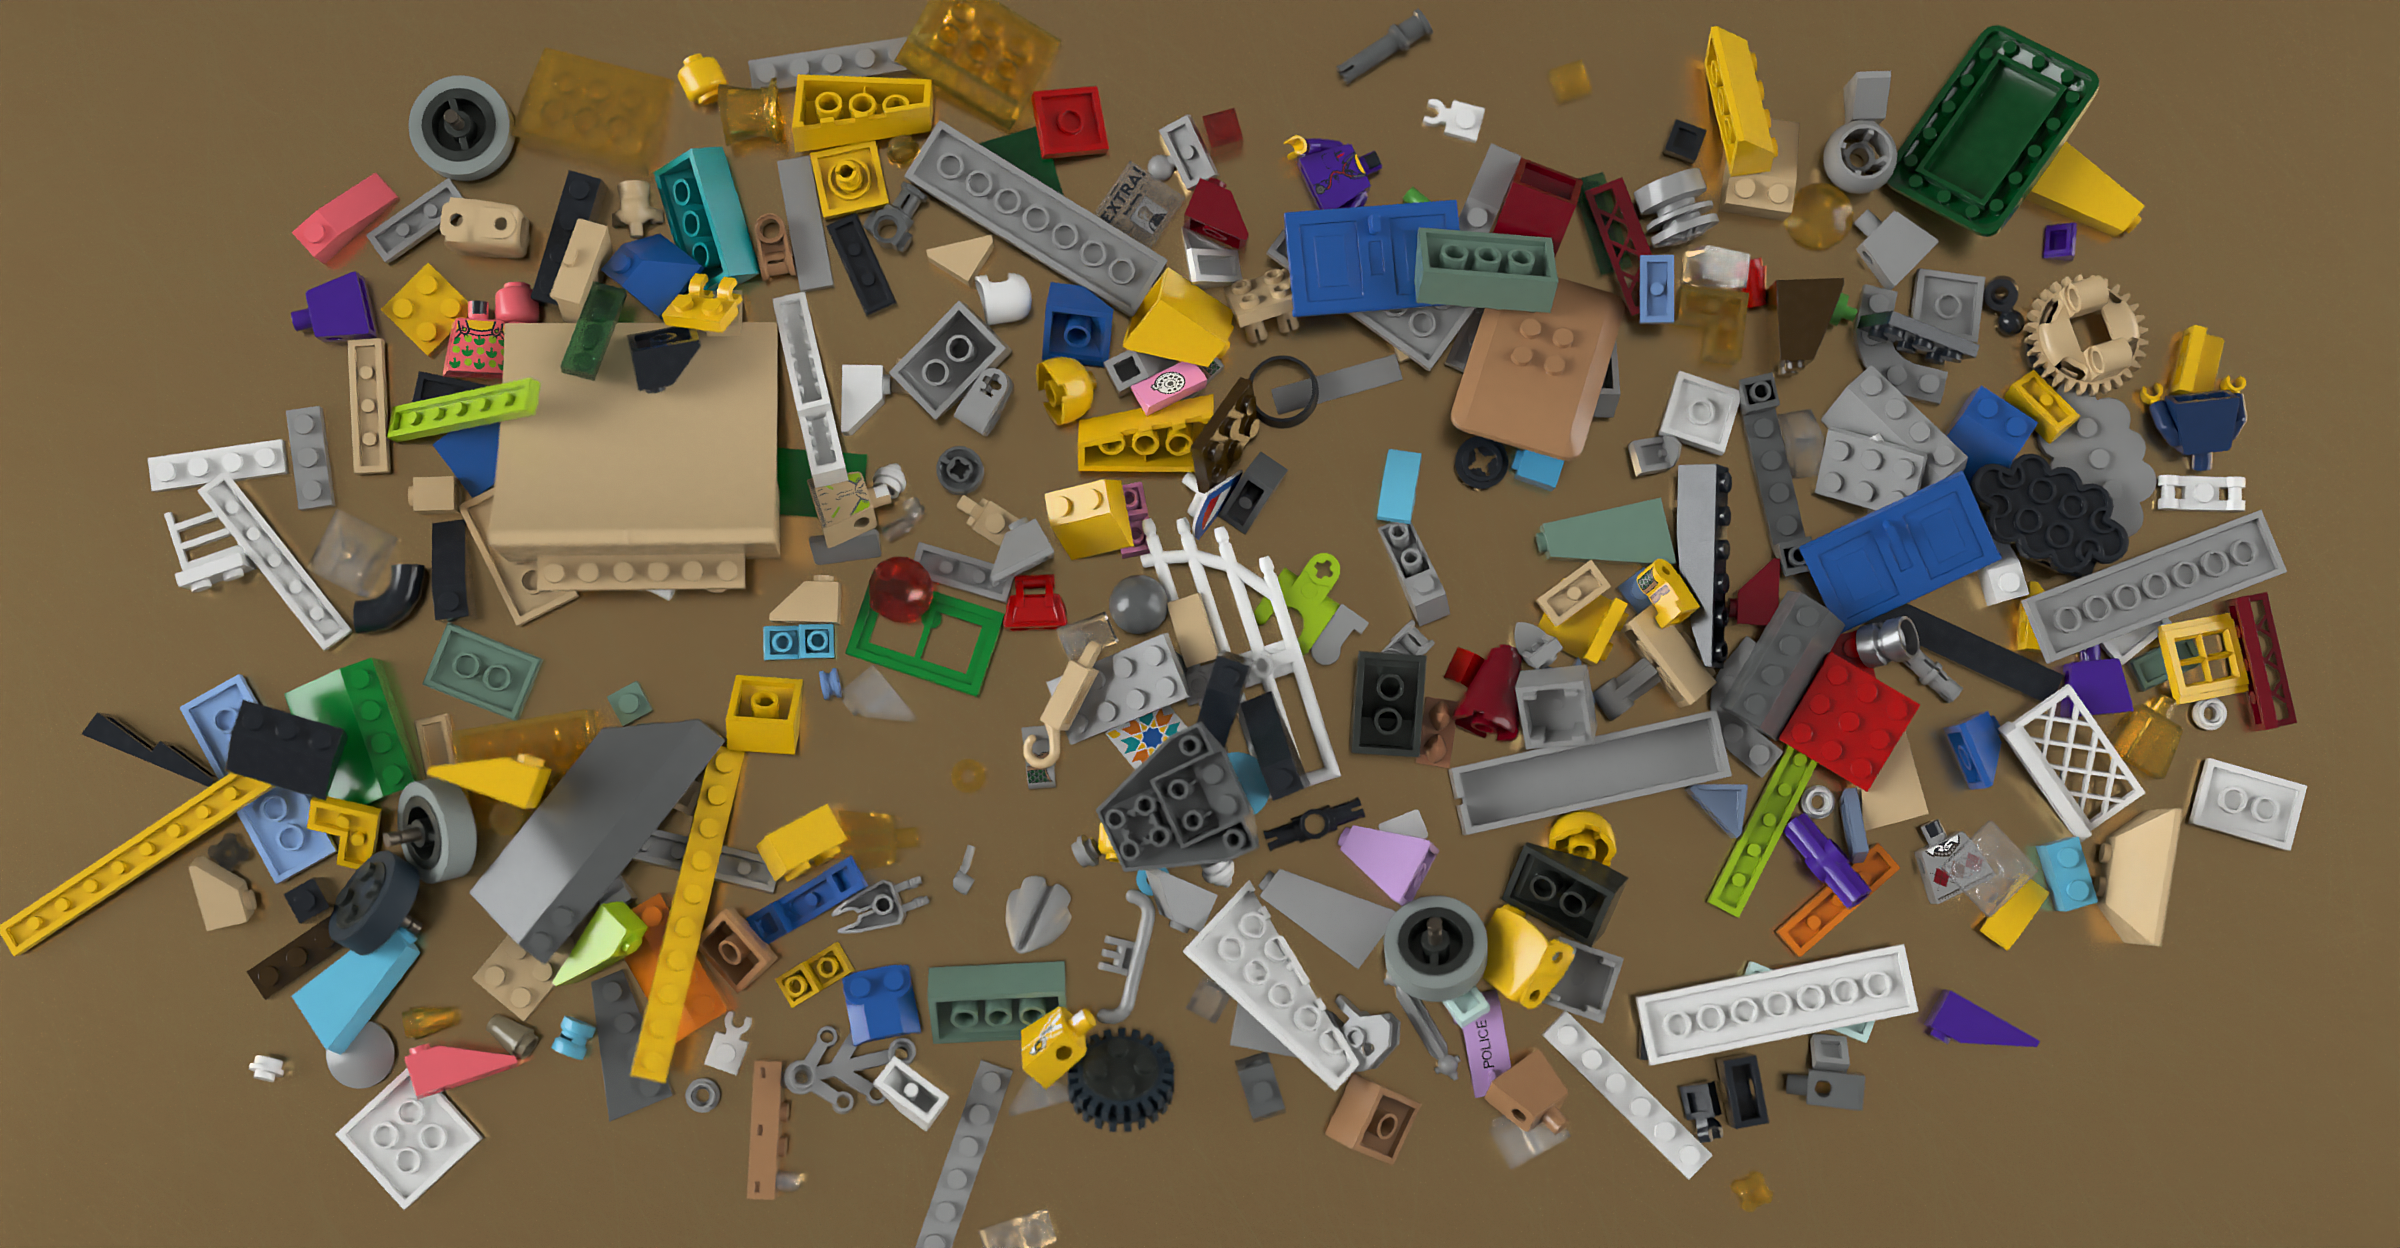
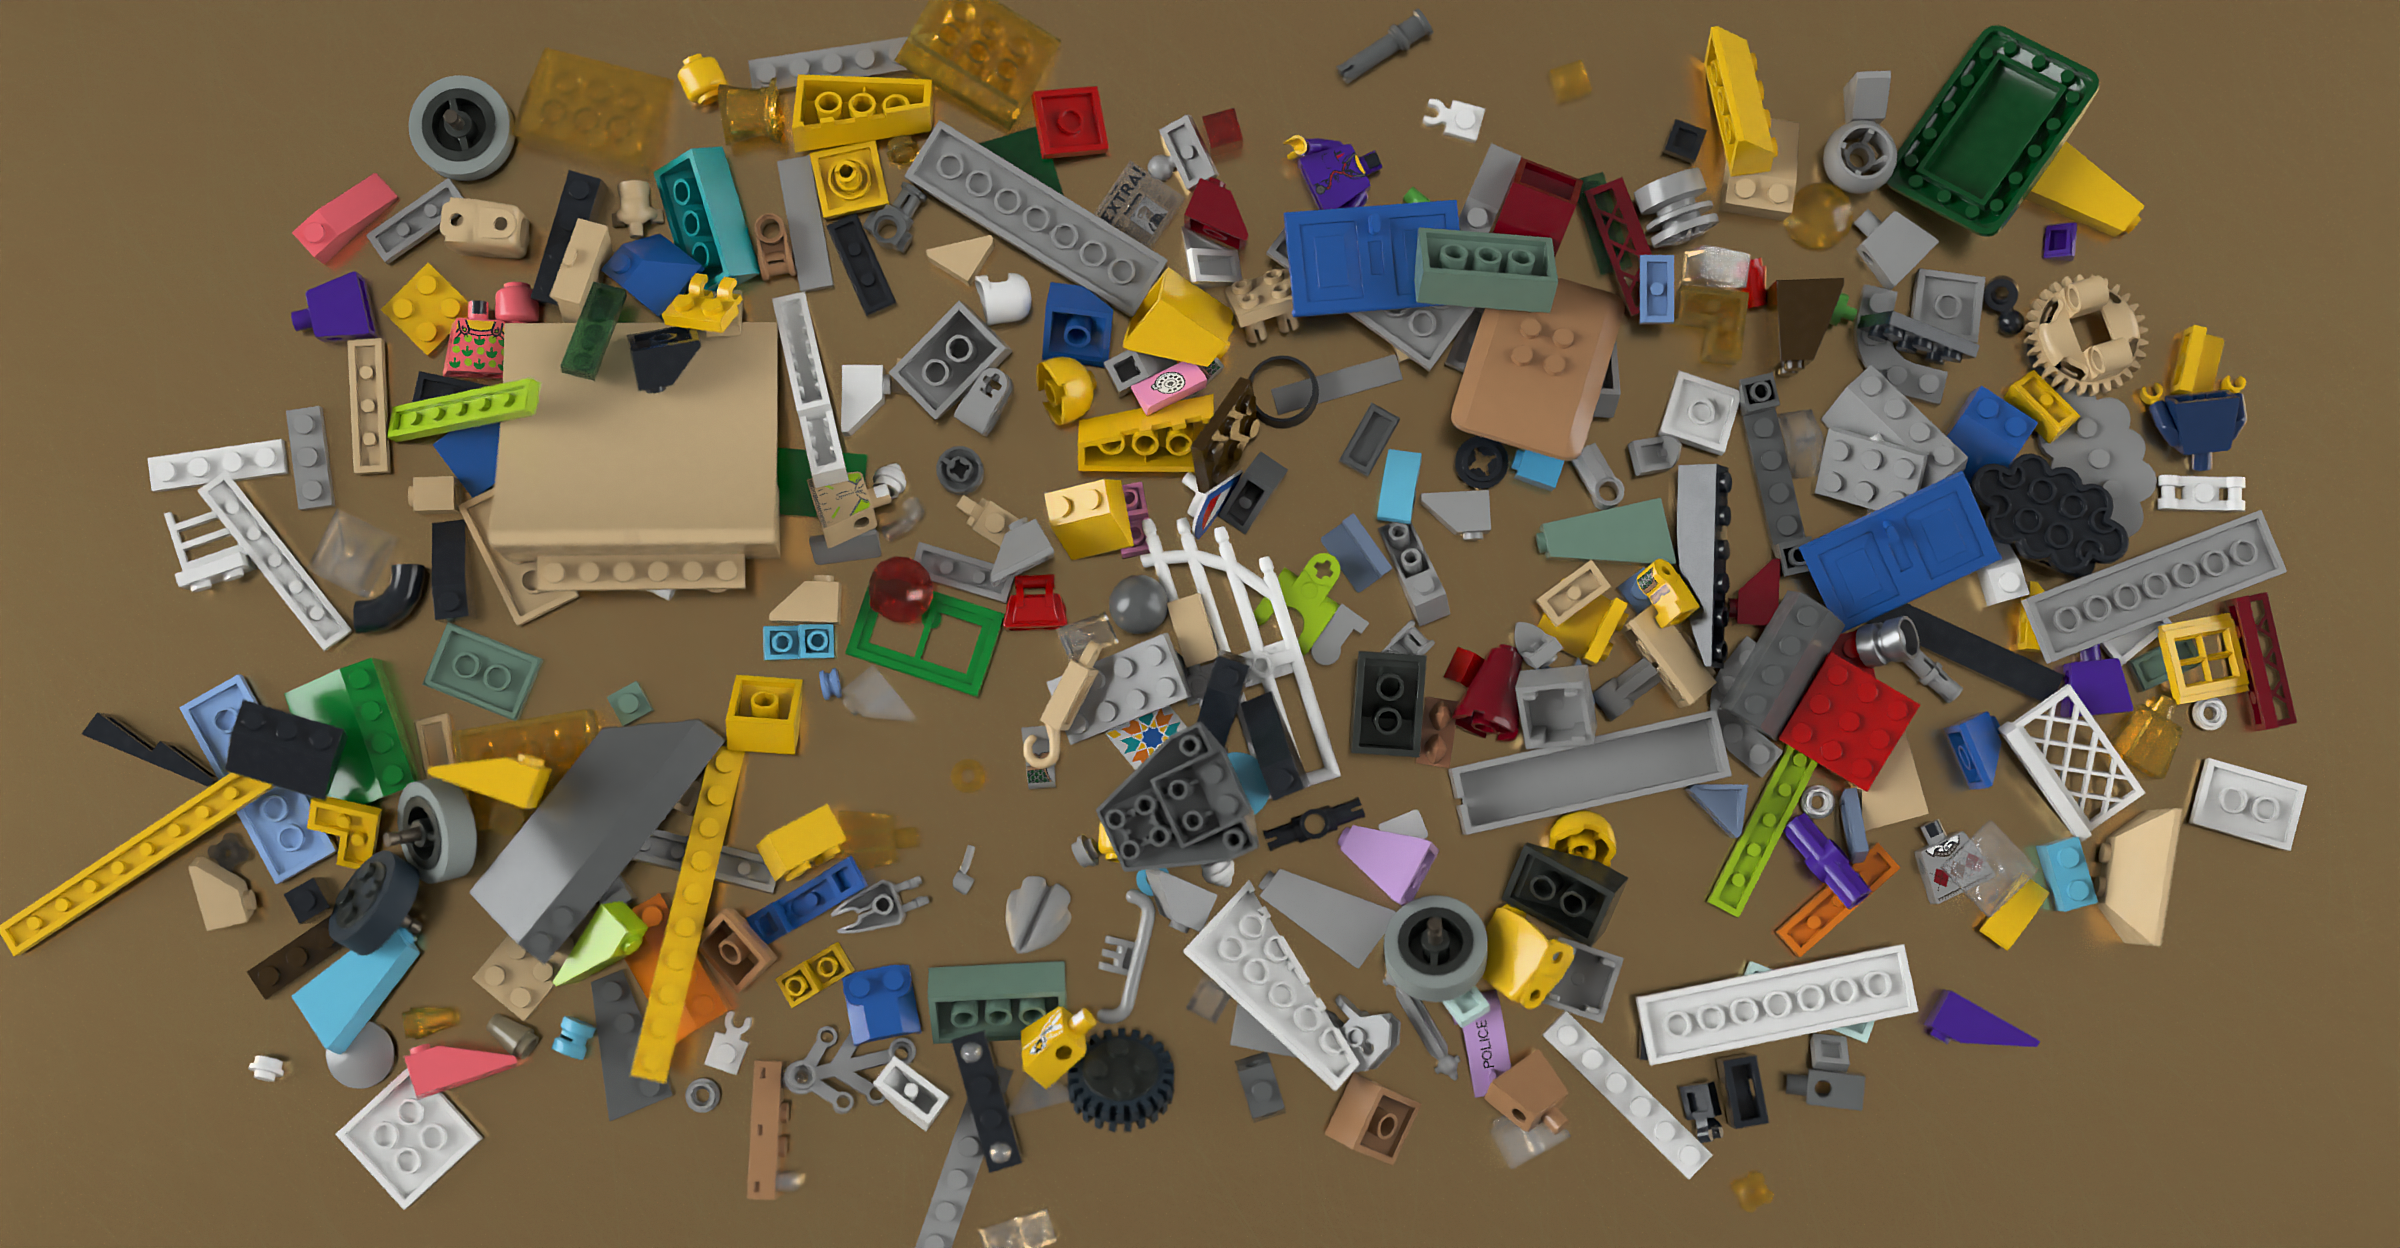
none -> black piece [951,1029,1023,1173]
none -> sand blue panel [1321,513,1392,593]
none -> dark grey tile [1339,402,1401,478]
none -> light grey slope [1419,490,1491,541]
none -> light grey piece [1571,443,1625,510]

